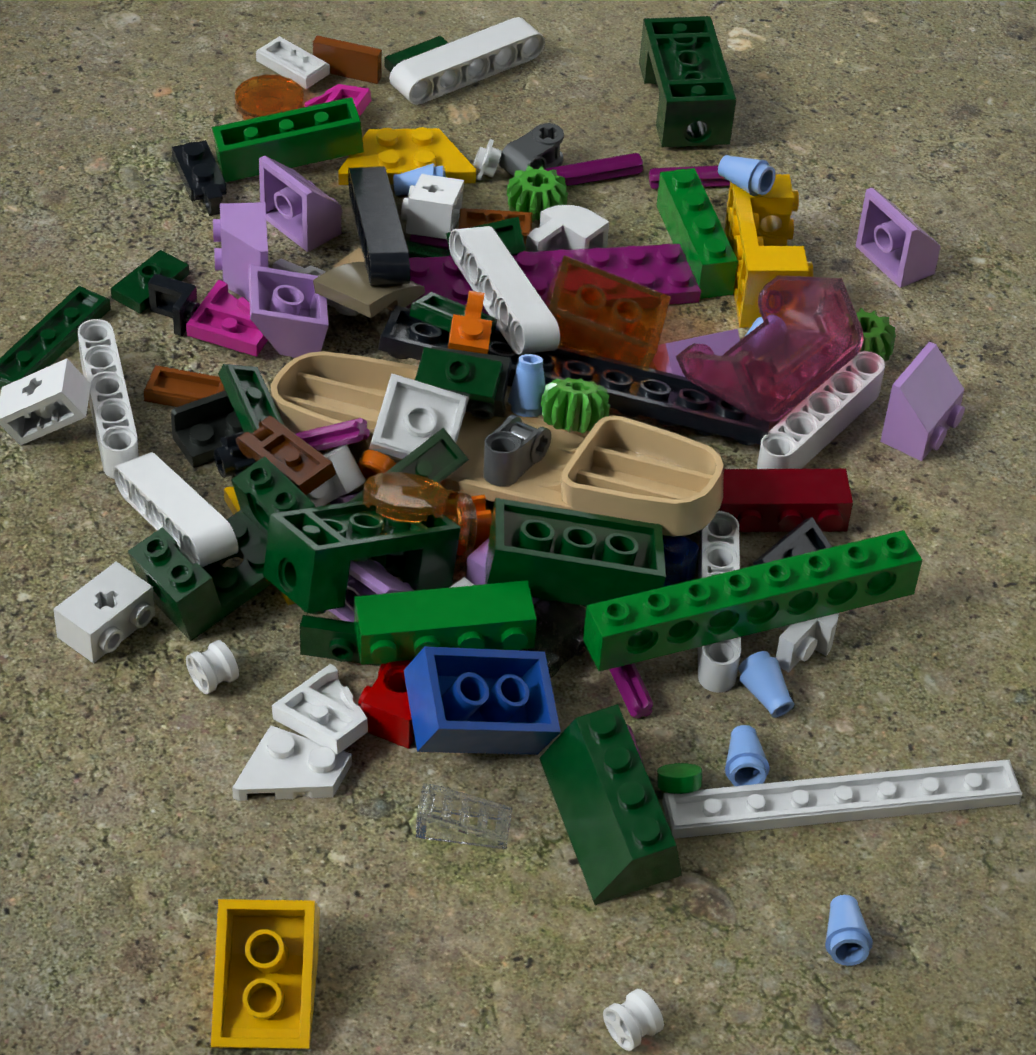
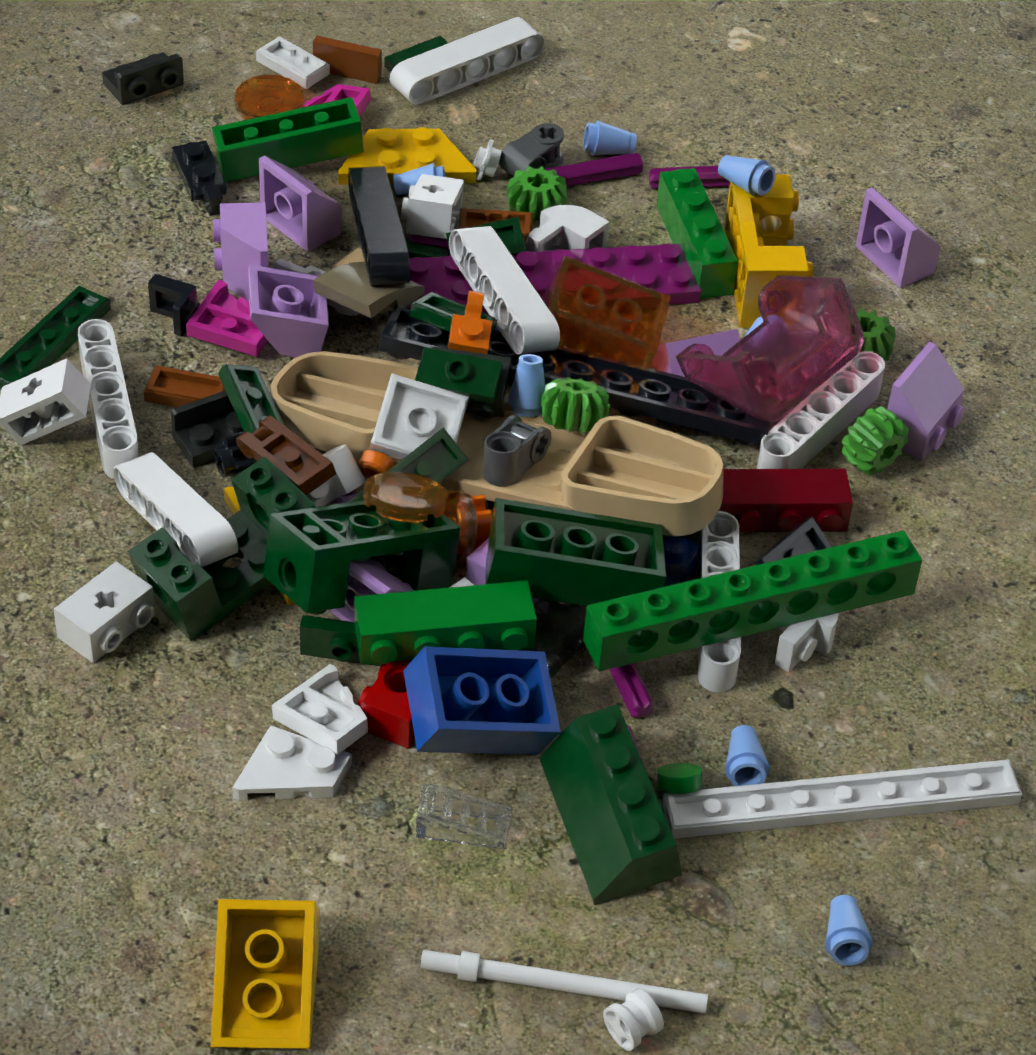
dark green plate [110,250,190,314] -> none
white wheel [186,640,239,694] -> none
magenta axle [294,418,370,451] -> none
dark green plate [639,16,736,148] -> none
light blue cone [738,651,794,718] -> none
none -> pearl dark grey bracket [102,52,184,105]
none -> white bar [420,950,708,1014]
none -> light blue cone [583,120,637,156]
none -> bright green gear [841,406,909,476]

